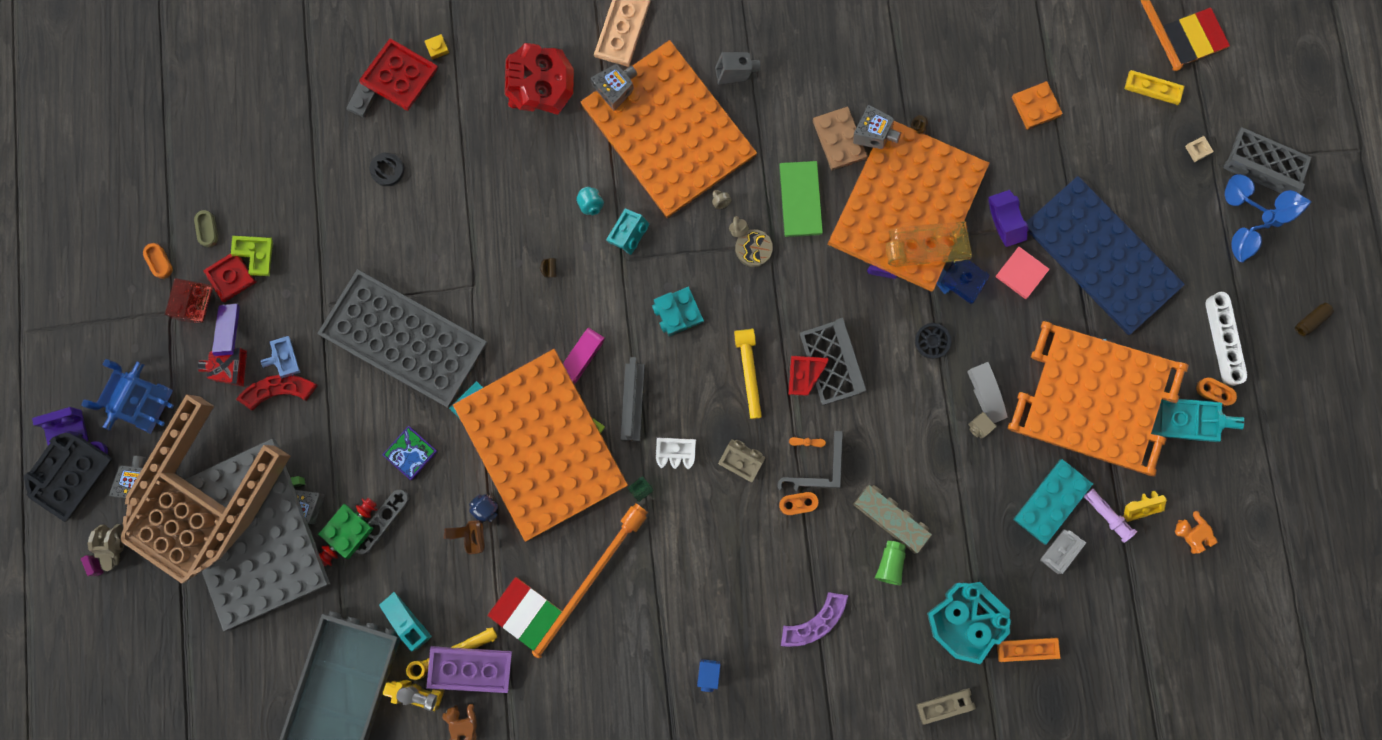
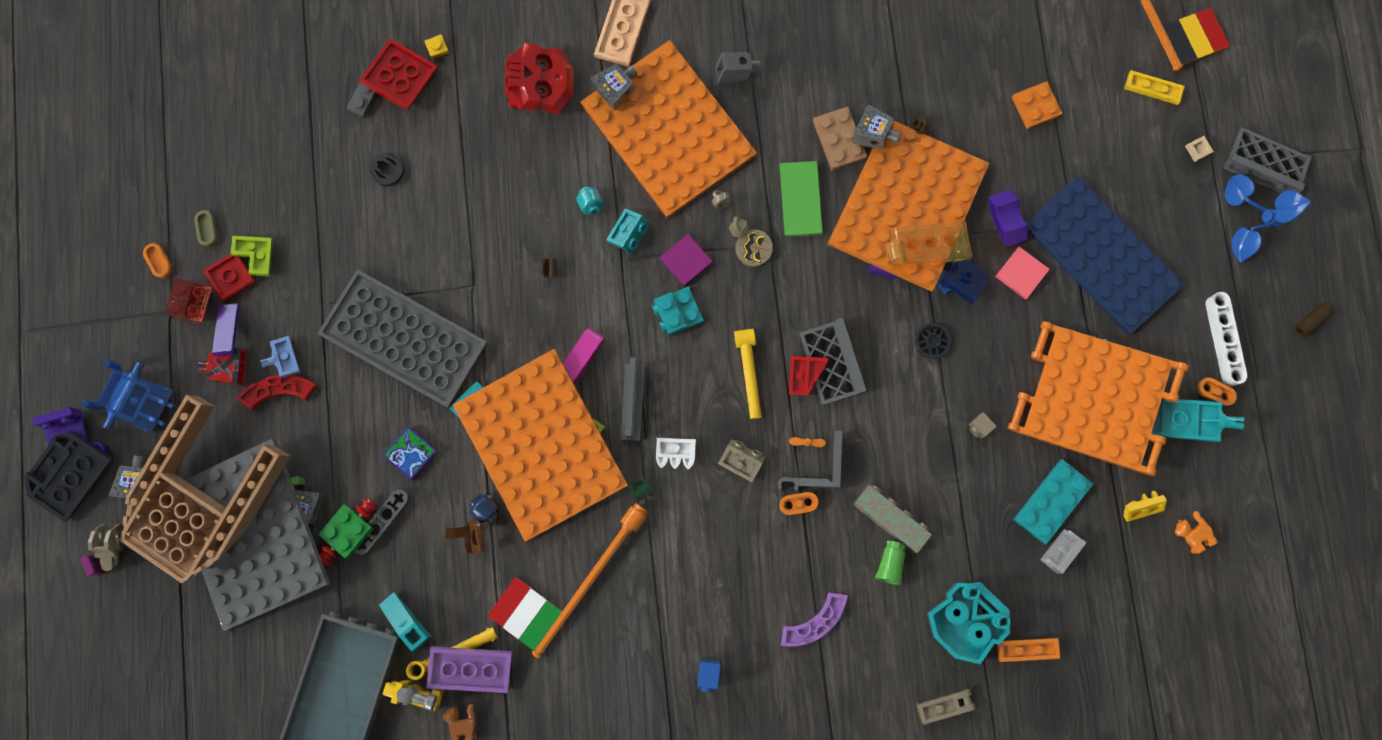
light grey slope [967,362,1008,423] -> none
lavender pin [1084,489,1137,543] -> none
none -> magenta tile [659,234,712,286]

